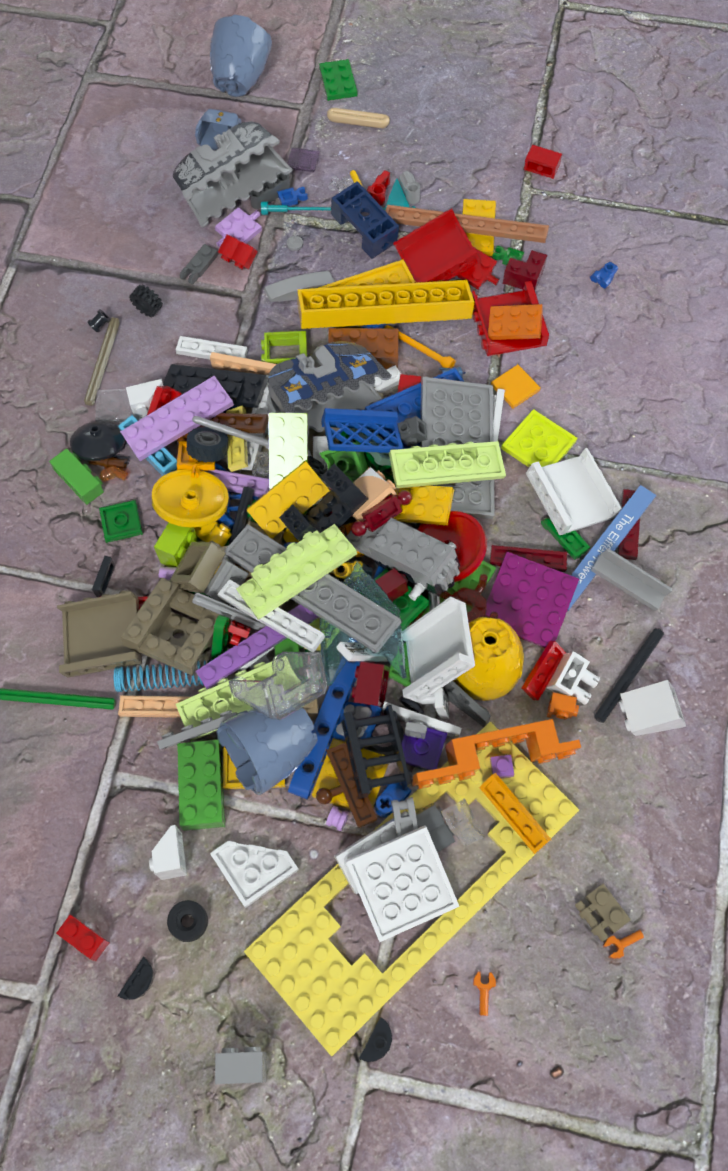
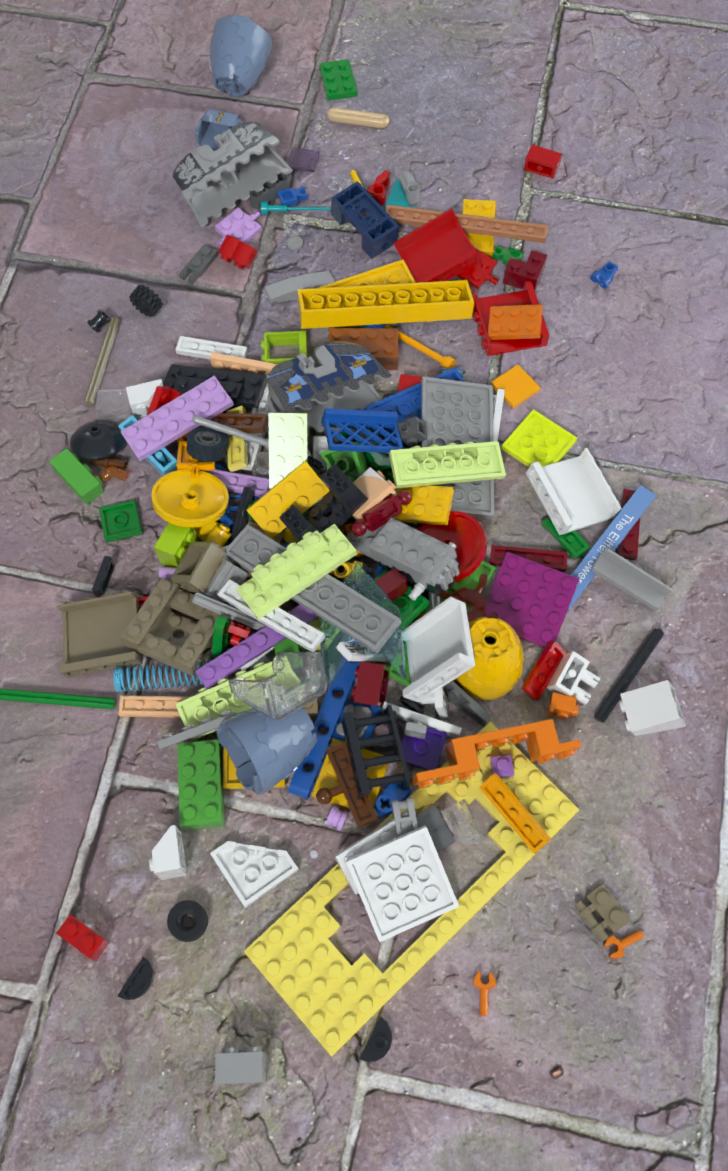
white plate [373,366,401,393] -> none

